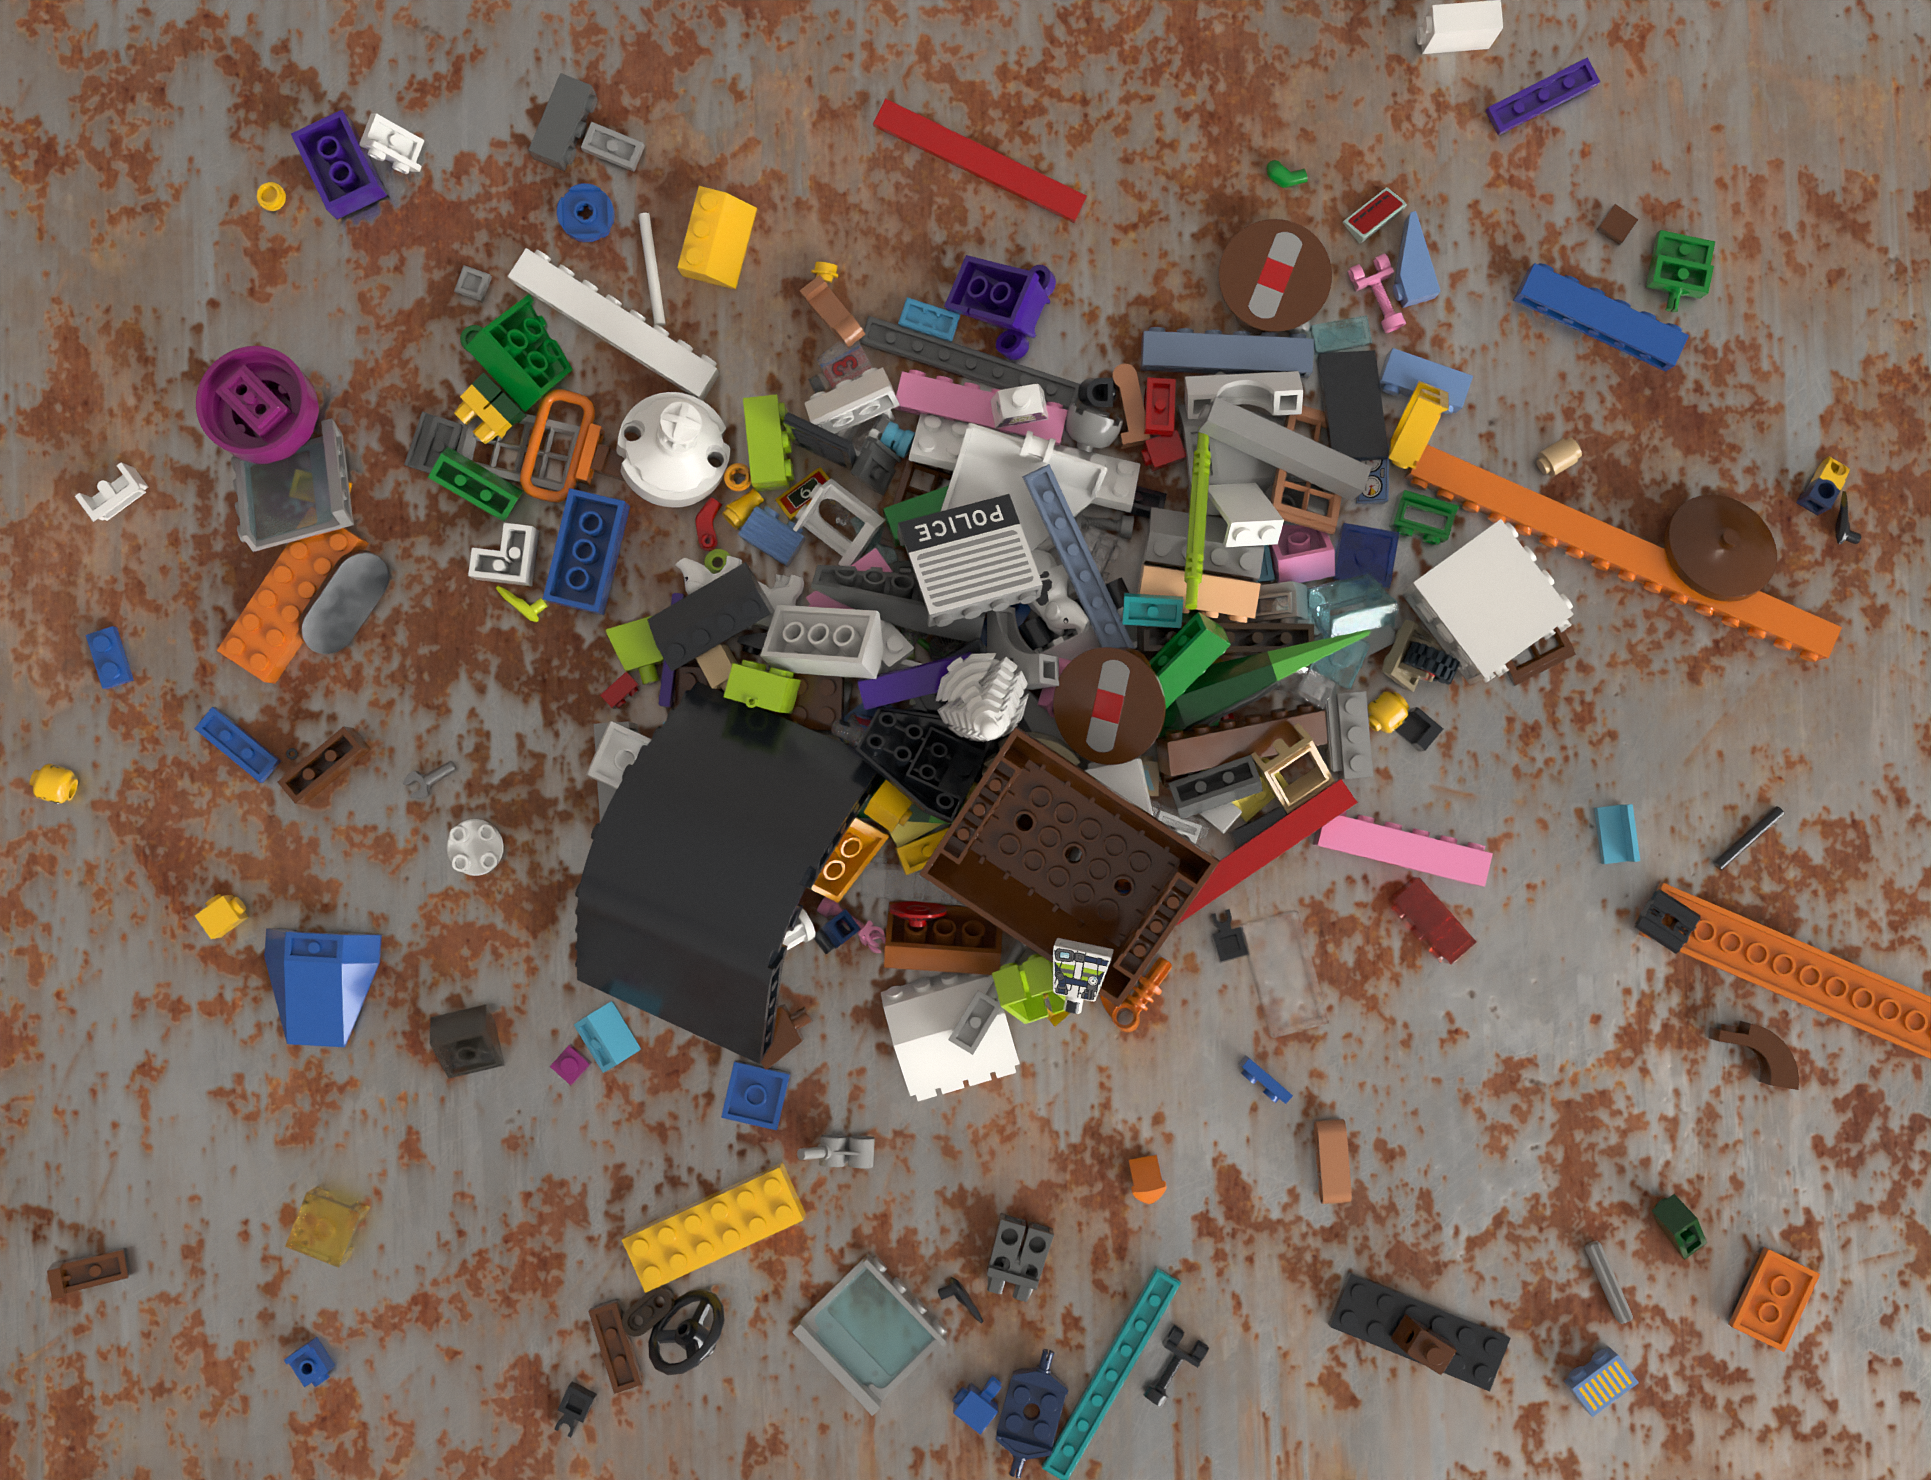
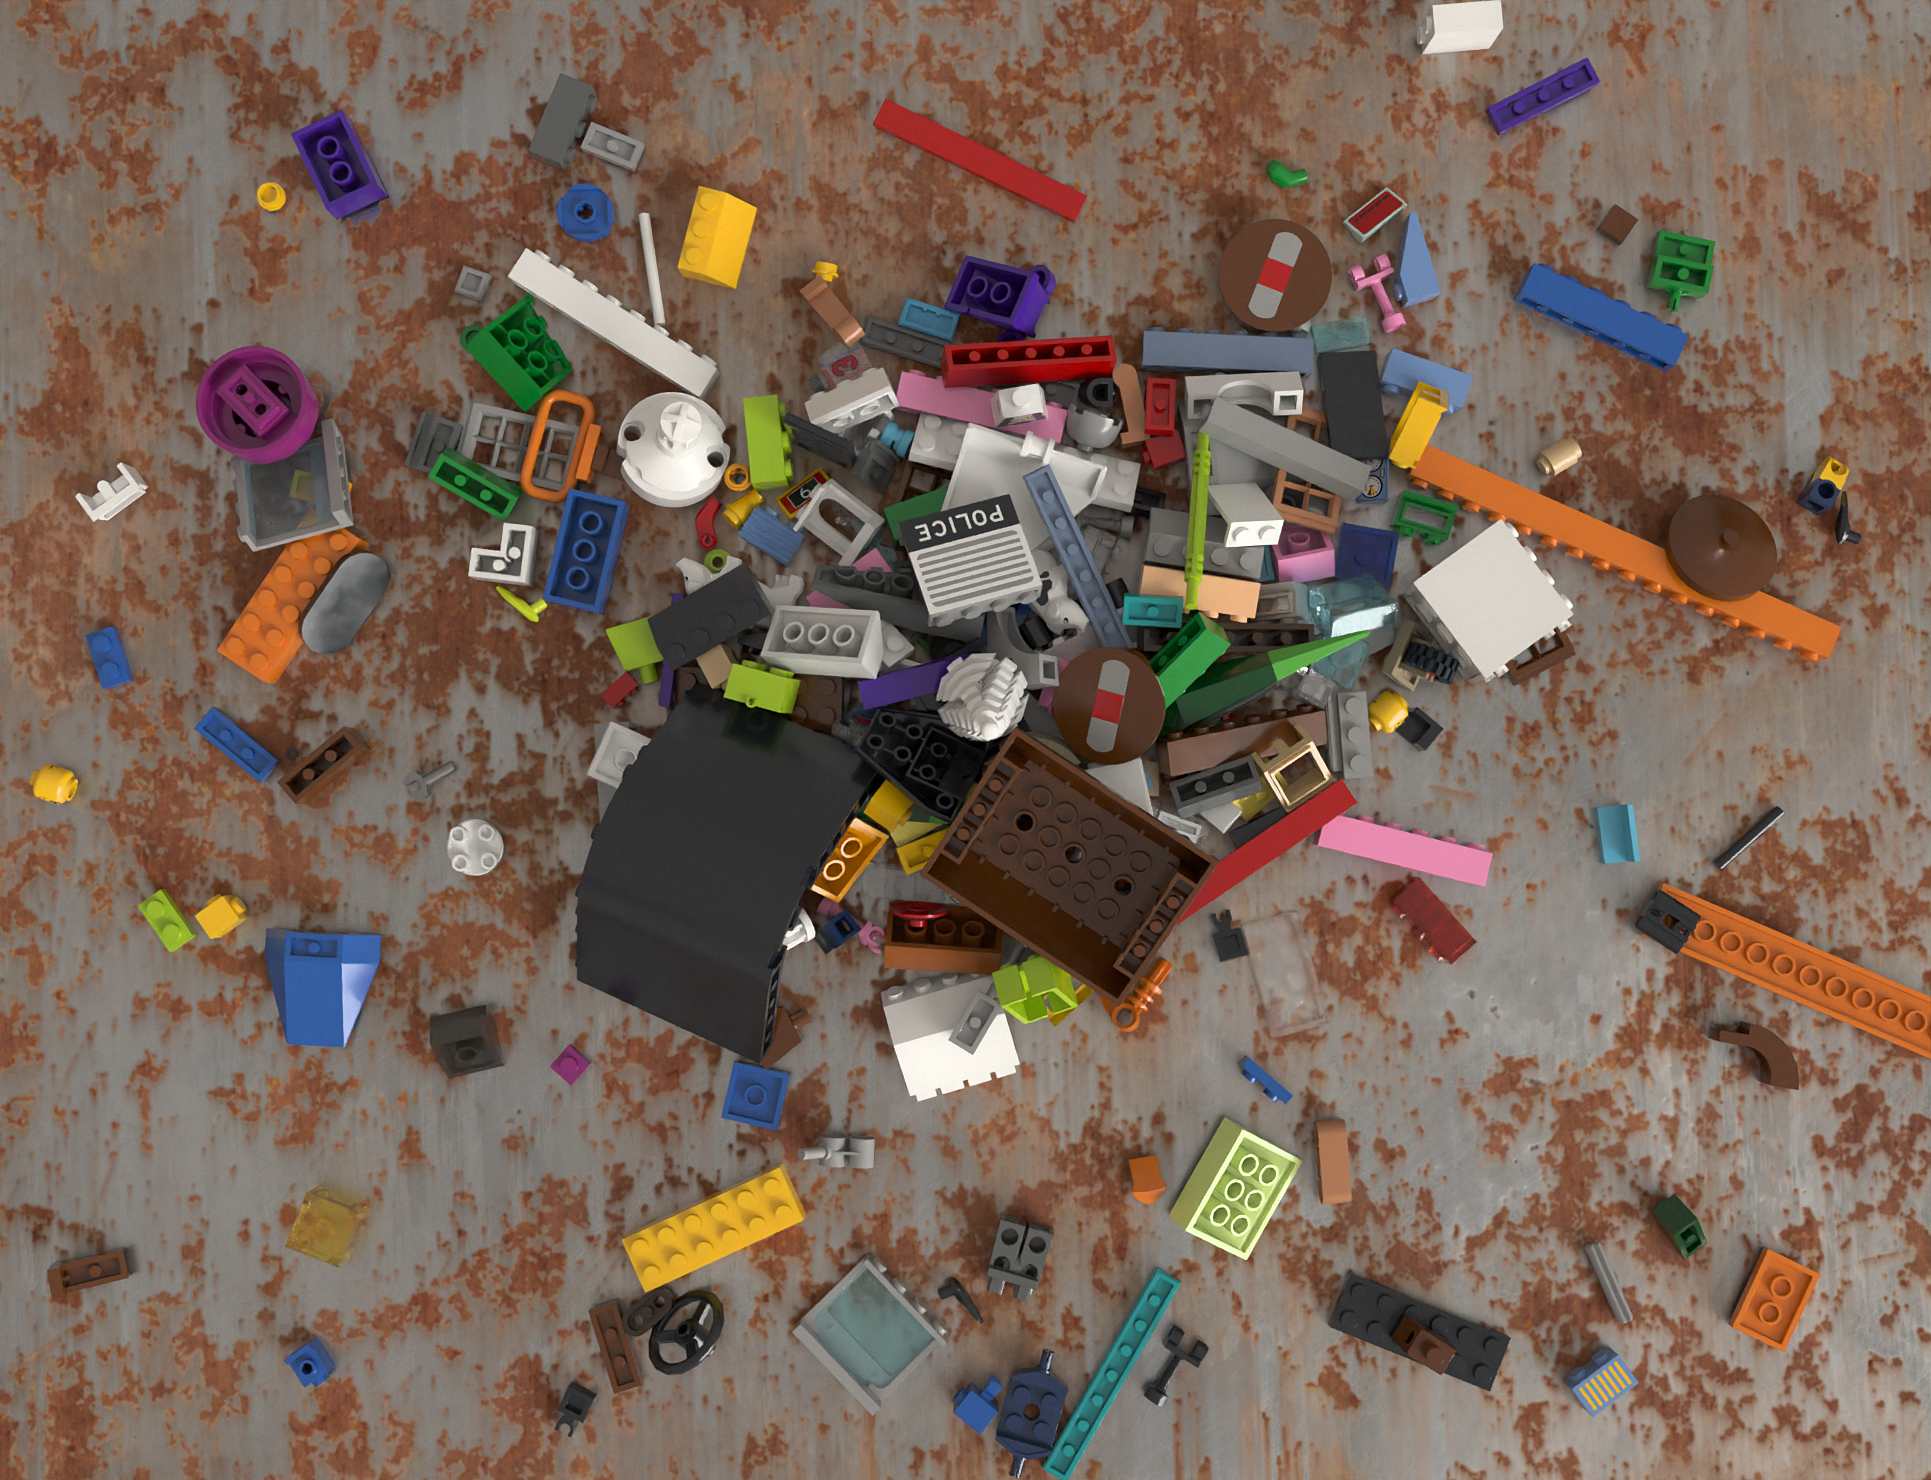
white bracket [359,113,424,174] -> none
yellow hips [454,372,527,444] -> none
medium azure panel [574,1001,641,1073] -> none
torso [1053,938,1113,1014] -> none
none -> lime plate [138,889,197,952]
none -> red brick [940,335,1117,388]
none -> yellowish green slope [1168,1117,1302,1260]

